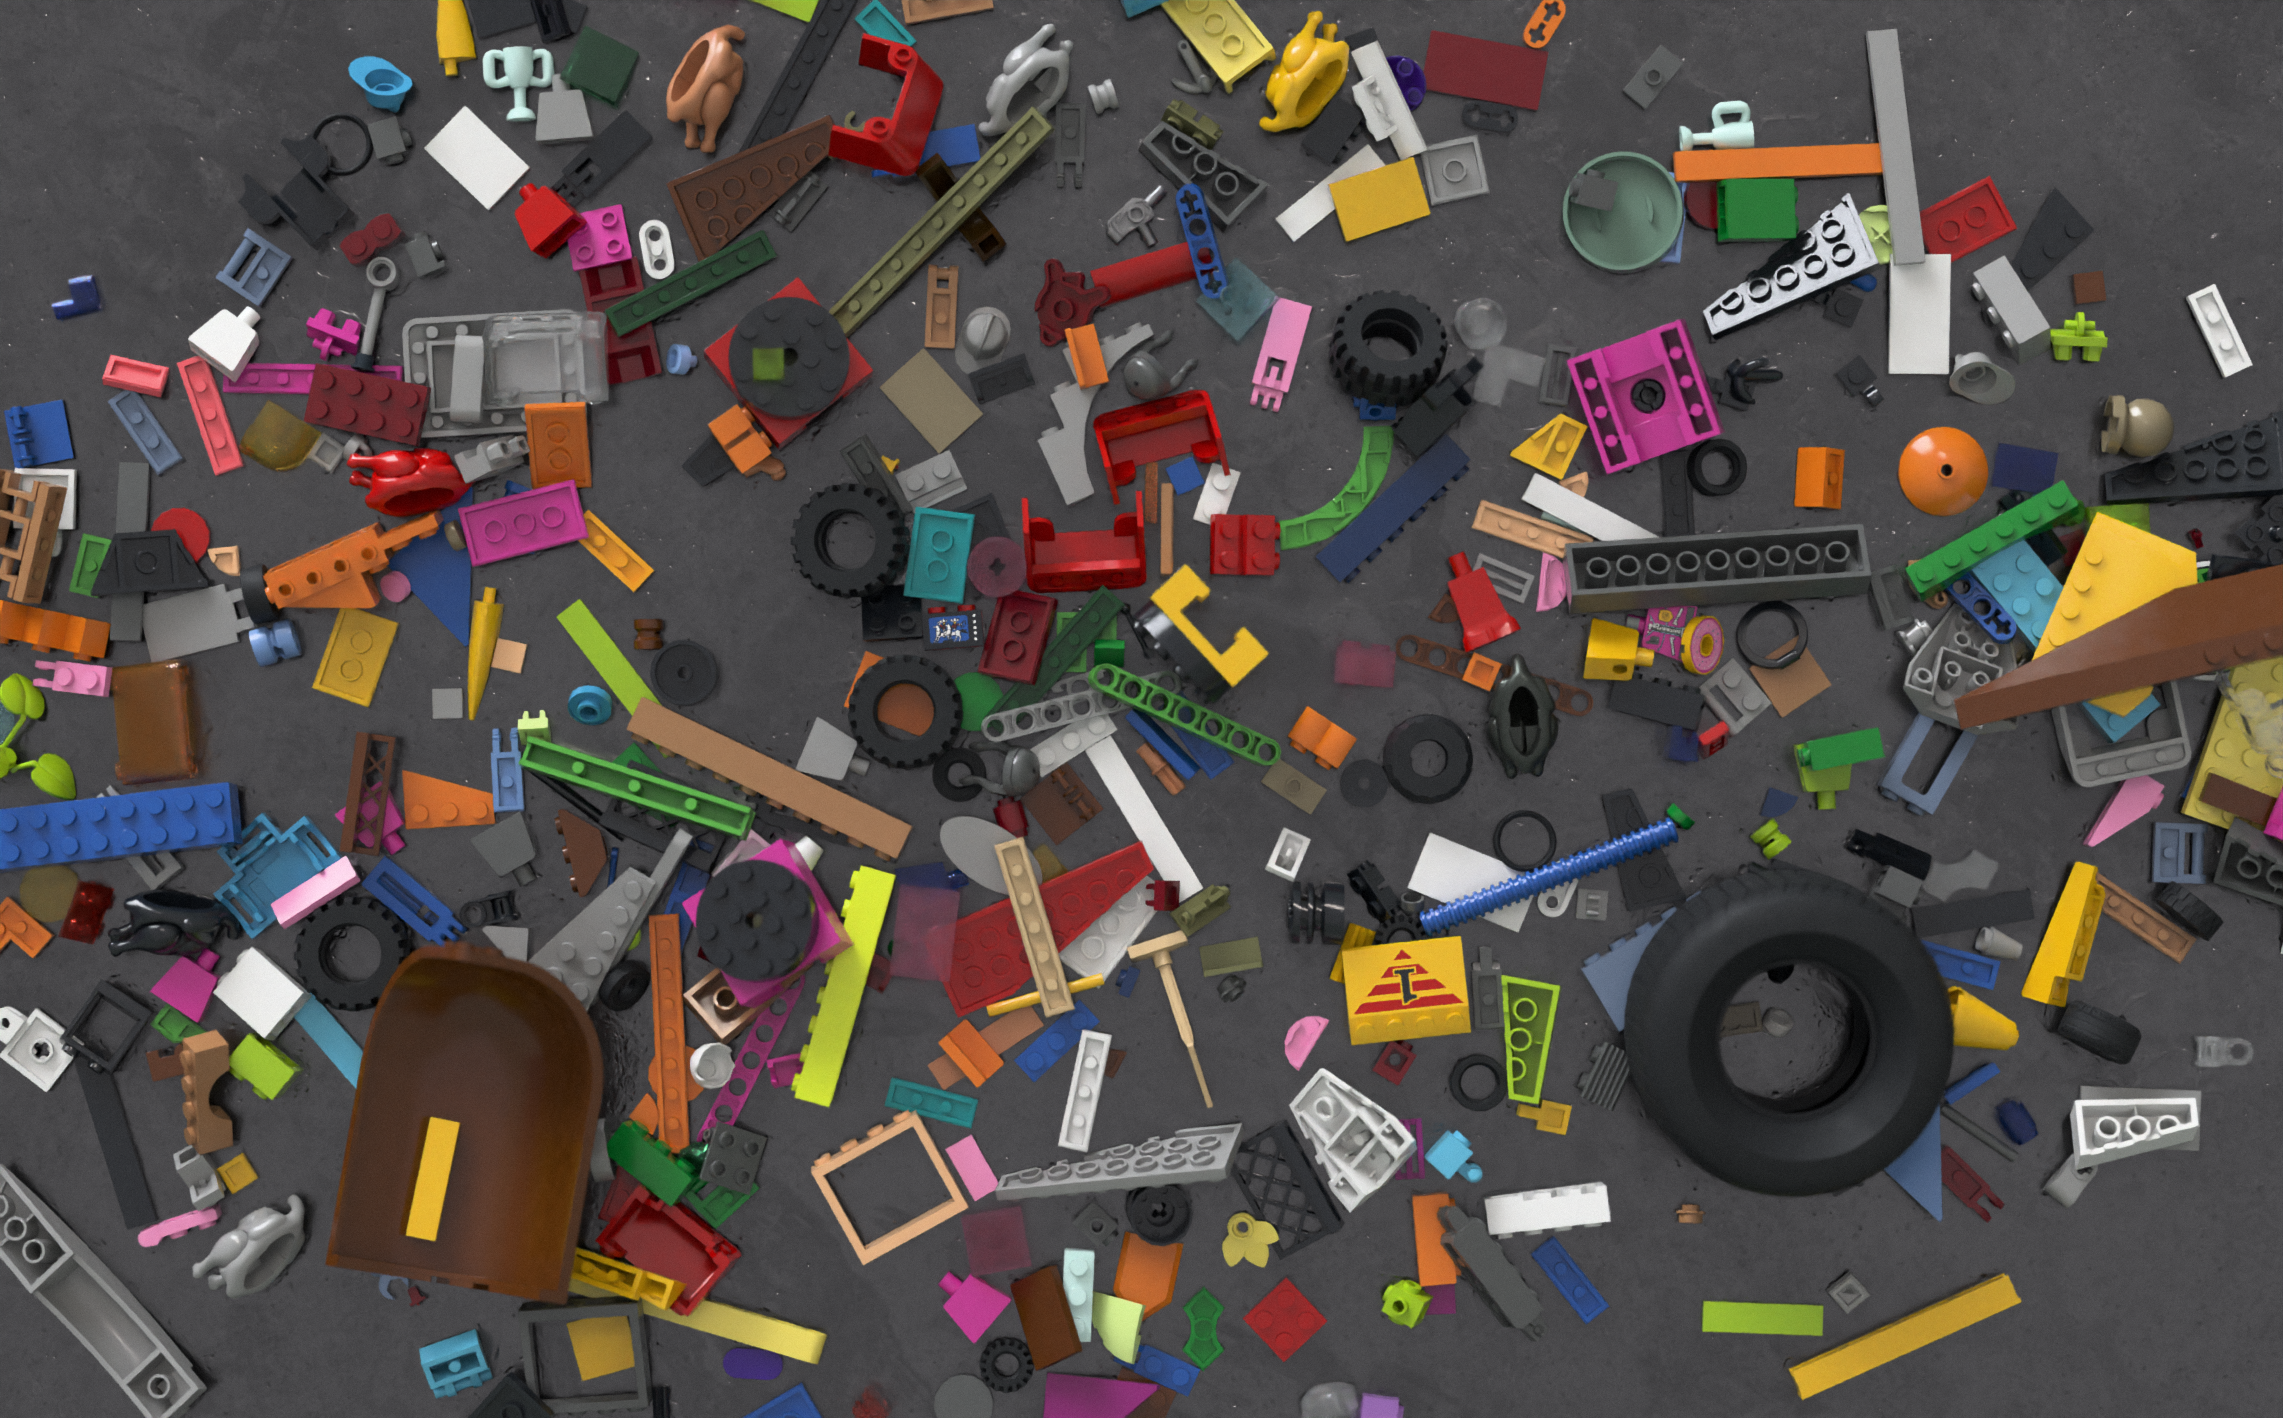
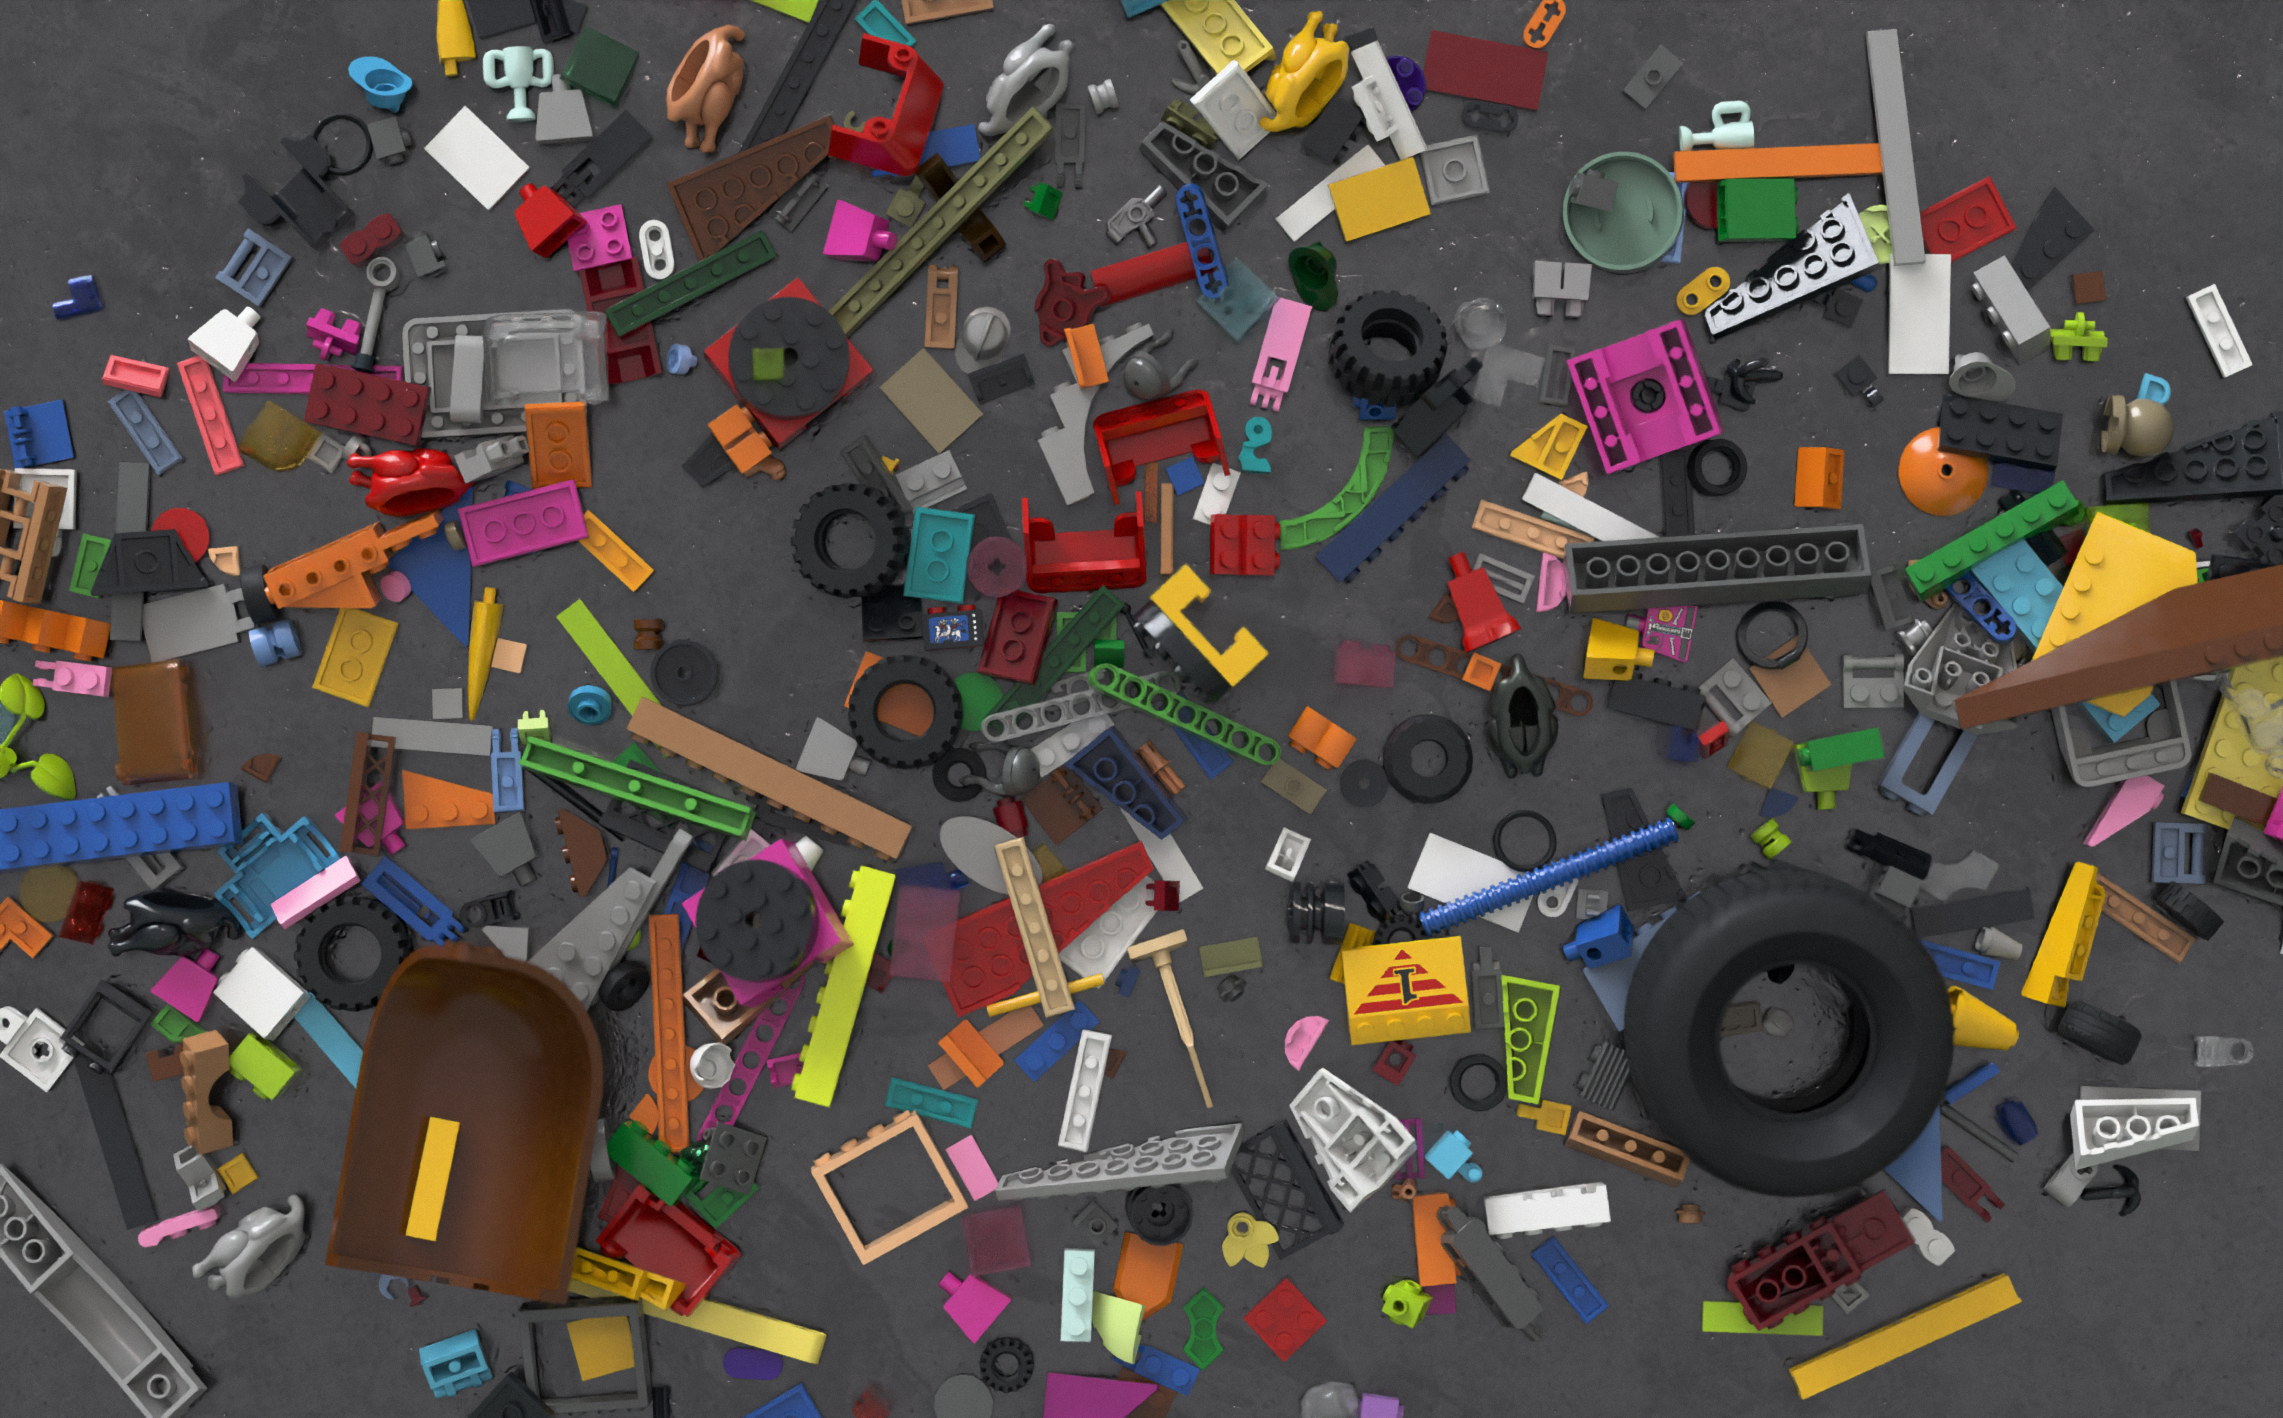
reddish brown tile [1010,1265,1083,1371] -> none
blue tile [1125,708,1201,780] -> none
olive hinge [1169,884,1231,938] -> none
tile [1681,615,1724,675] -> none
none -> reddish brown tile [240,754,282,784]
none -> light grey tile [371,717,494,756]
none -> dark pink torso [823,199,897,262]
none -> olive plate [885,175,926,228]
none -> green tile [1023,182,1063,221]
none -> dark blue wedge [1063,725,1189,840]
none -> white tile [1190,60,1277,161]
none -> teal leg [1238,416,1272,475]
none -> dark green piece [1288,242,1338,311]
none -> nougat arm [1391,1178,1418,1202]
none -> light grey hips [1532,261,1592,318]
none -> blue torso [1563,904,1634,969]
none -> medium nougat brick [1565,1111,1690,1188]
none -> yellow plate [1675,267,1730,316]
none -> clear yellow piece [1727,721,1795,789]
none -> dark red wedge [1727,1188,1916,1331]
none -> light grey plate [1842,654,1904,708]
none -> white brick [1900,1206,1955,1266]
none -> black plate [1937,393,2063,471]
none -> black piece [2080,1164,2141,1217]
none -> medium azure tile [2137,373,2171,405]

